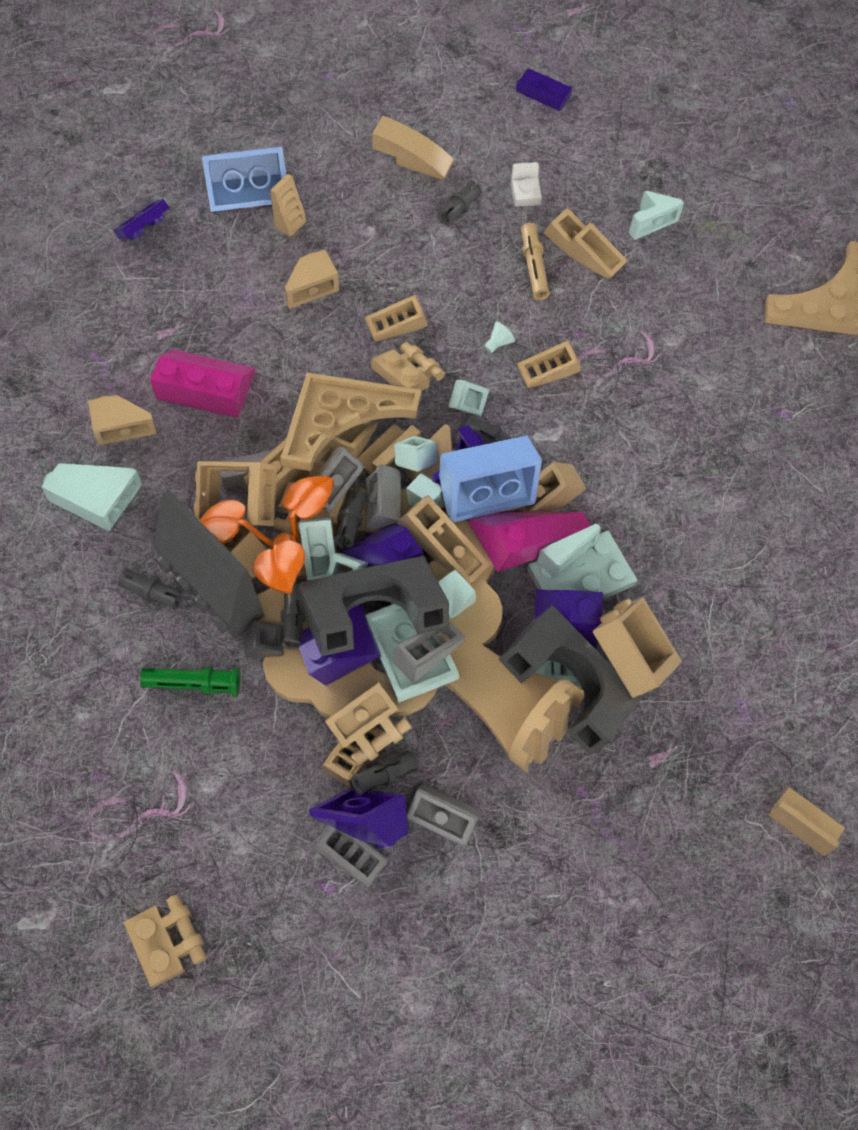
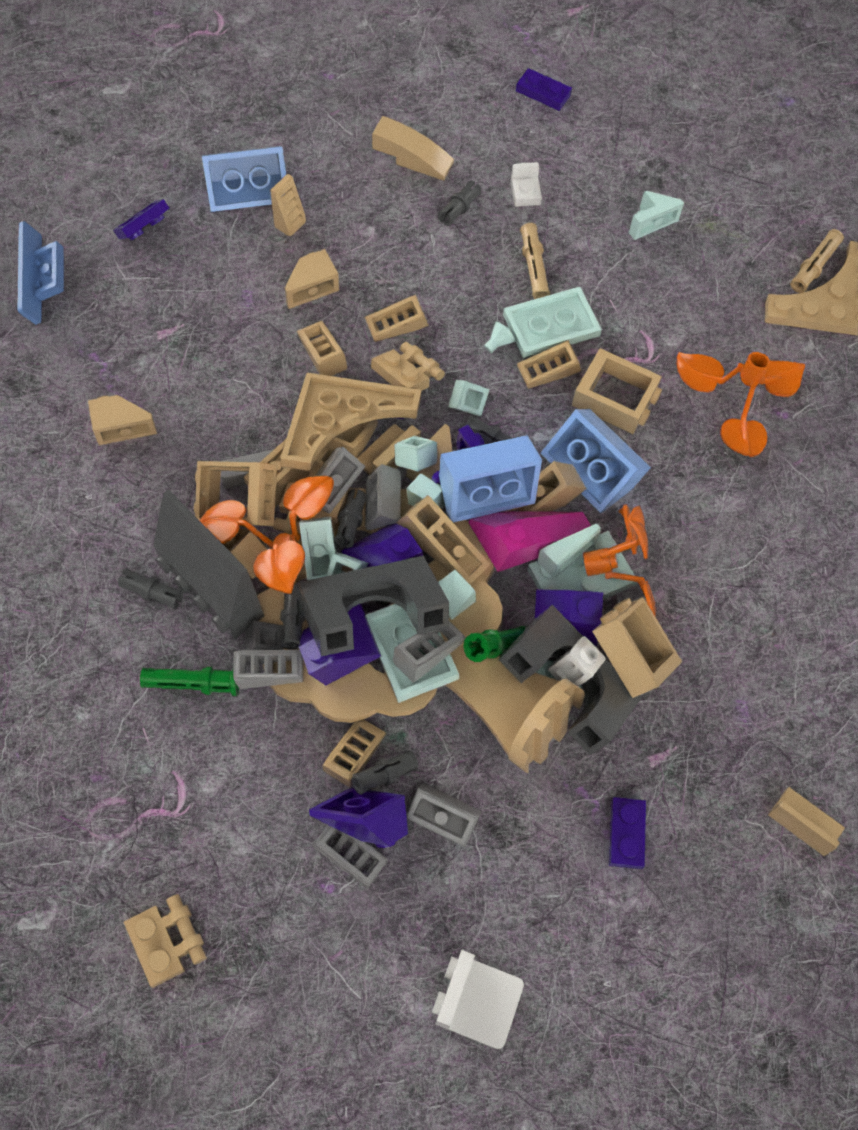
light aqua slope [41,463,142,531] -> none
dark pink slope [150,349,255,418] -> none
tan plate [325,681,412,766] -> none
tan slope [543,207,628,279] -> none
none -> medium blue bracket [17,221,64,325]
none -> light grey slope [233,650,303,689]
none -> tan slope [297,321,347,376]
none -> white bracket [432,950,524,1049]
none -> green pin [463,626,526,662]
none -> light aqua plate [503,287,602,359]
none -> light blue slope [540,409,651,513]
none -> white bracket [547,636,606,687]
none -> tan window [572,348,663,434]
none -> orange plant [583,504,656,617]
none -> dark purple plate [609,797,646,869]
none -> orange plant [676,352,805,457]
none -> tan pin [790,229,844,293]

